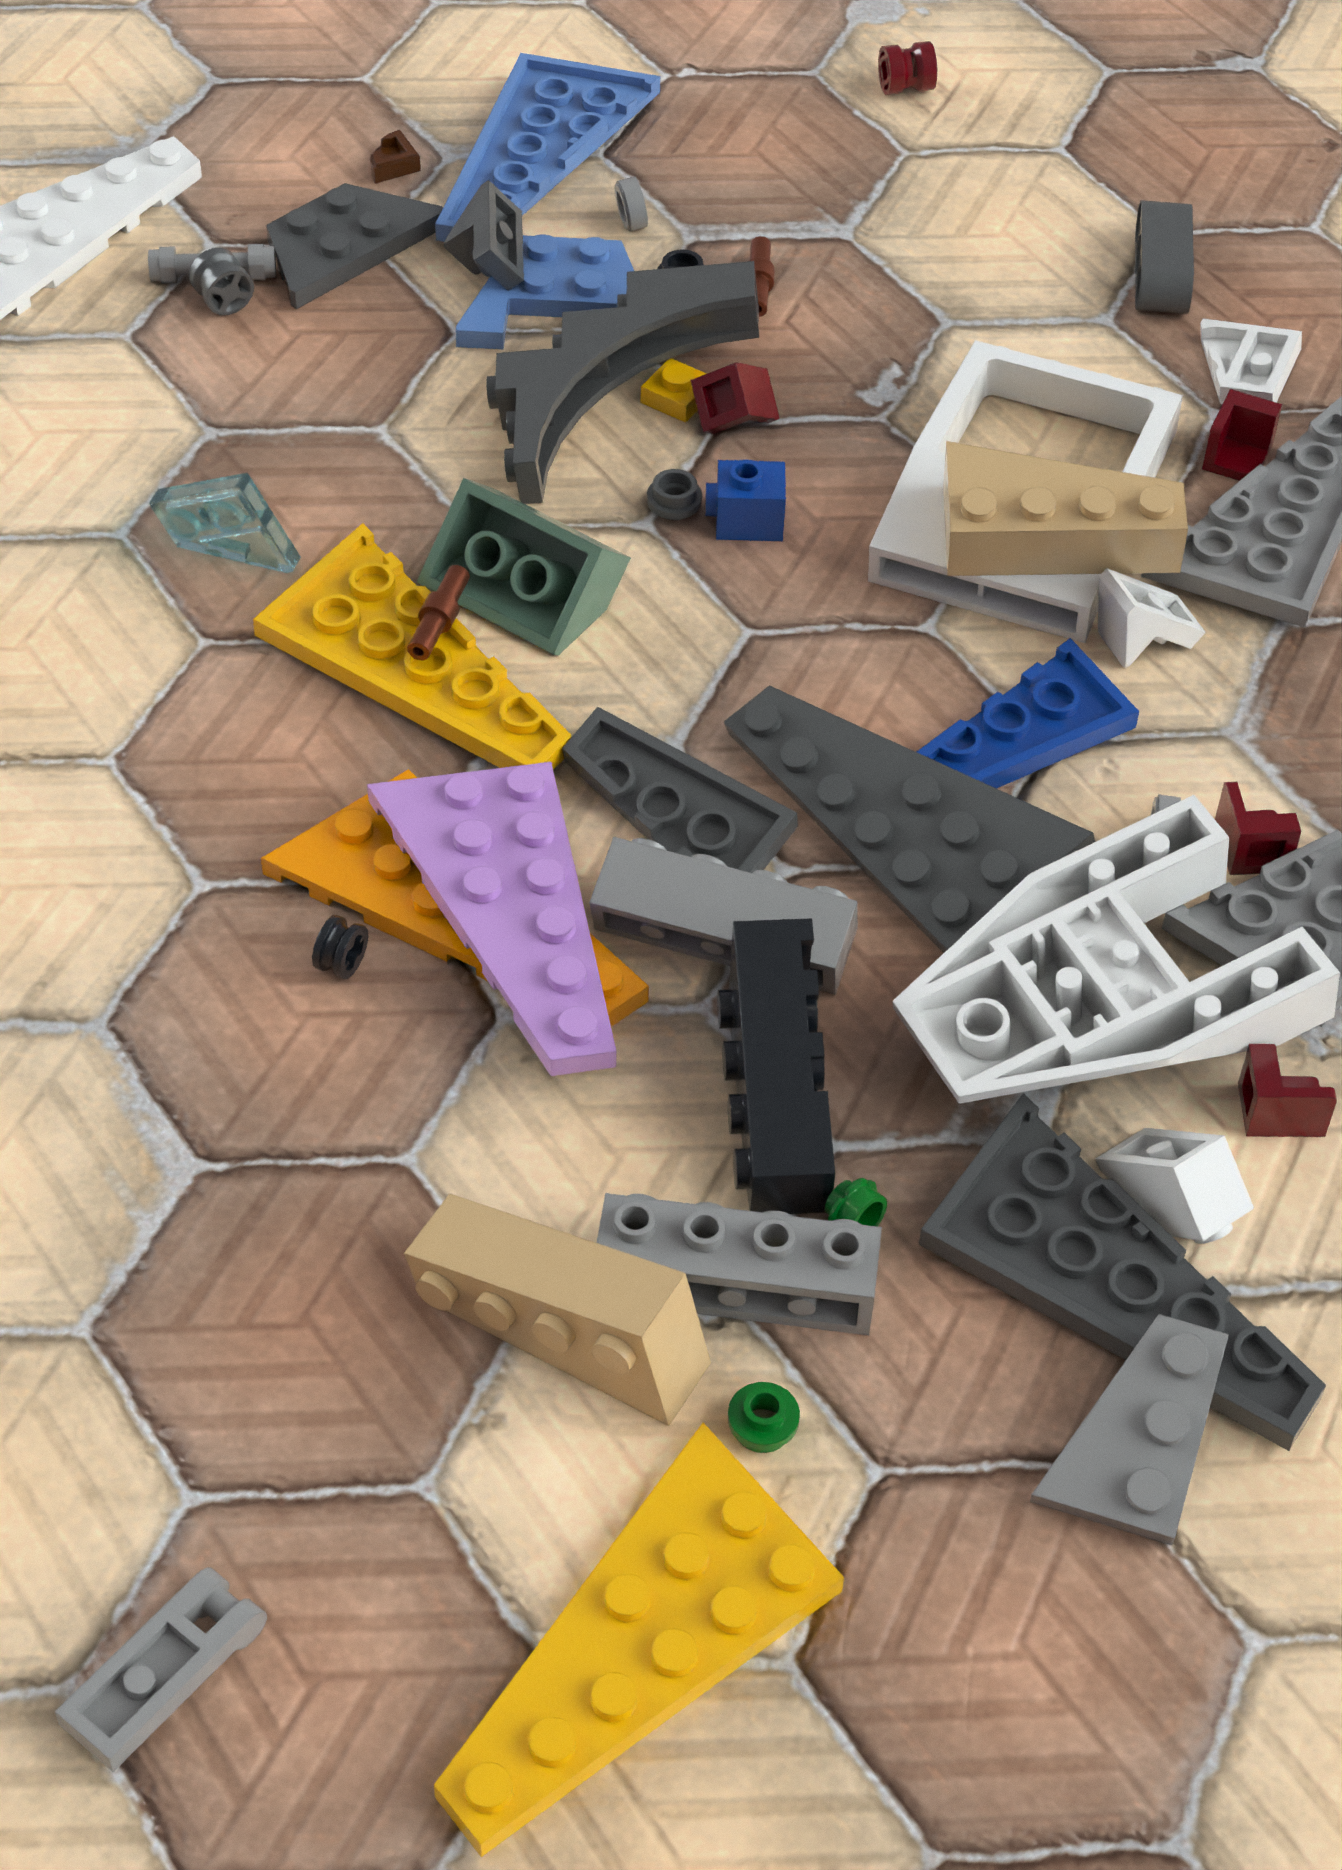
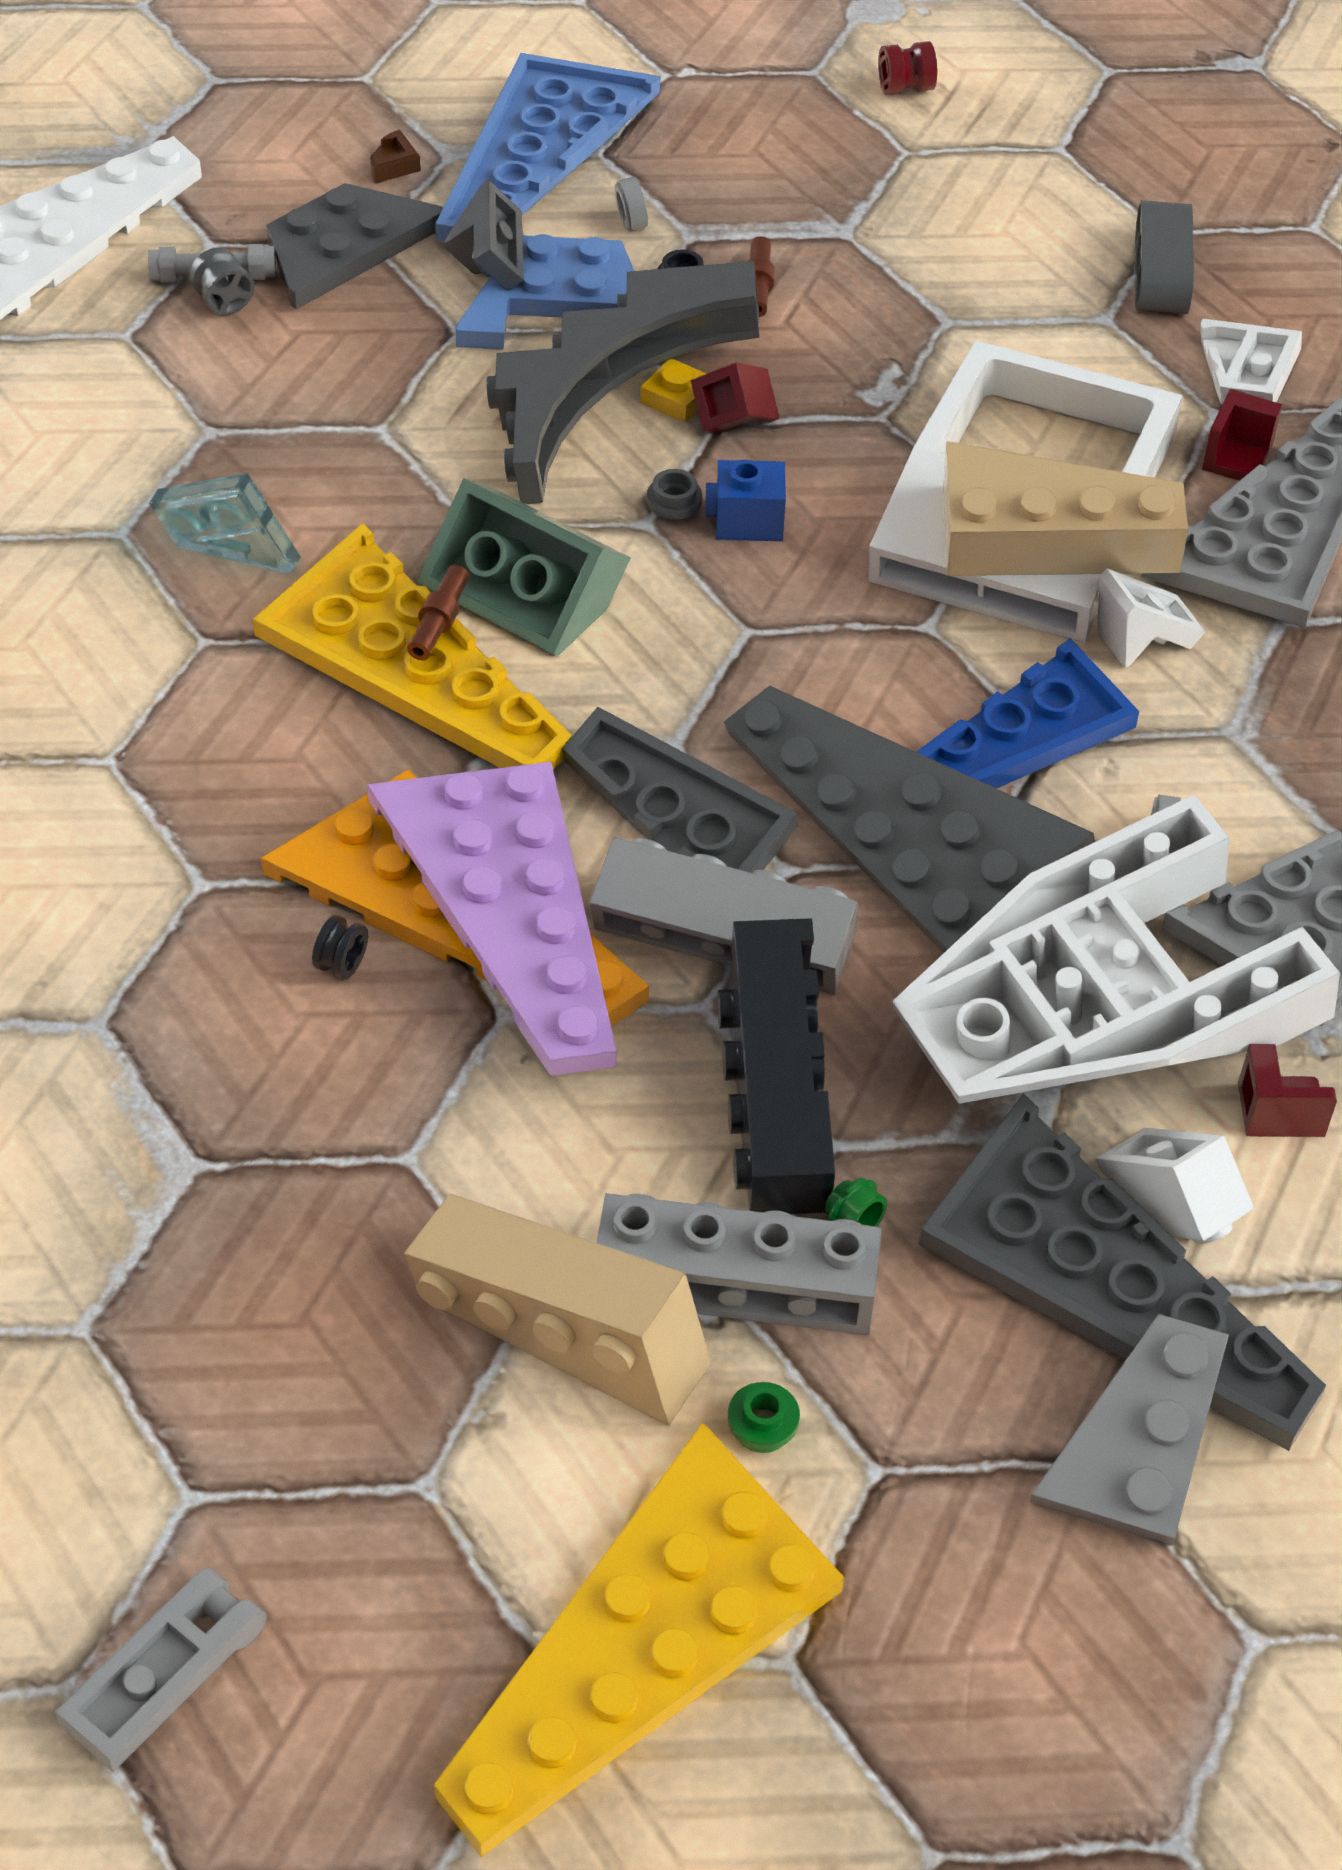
dark red panel [1215,782,1302,875] -> none

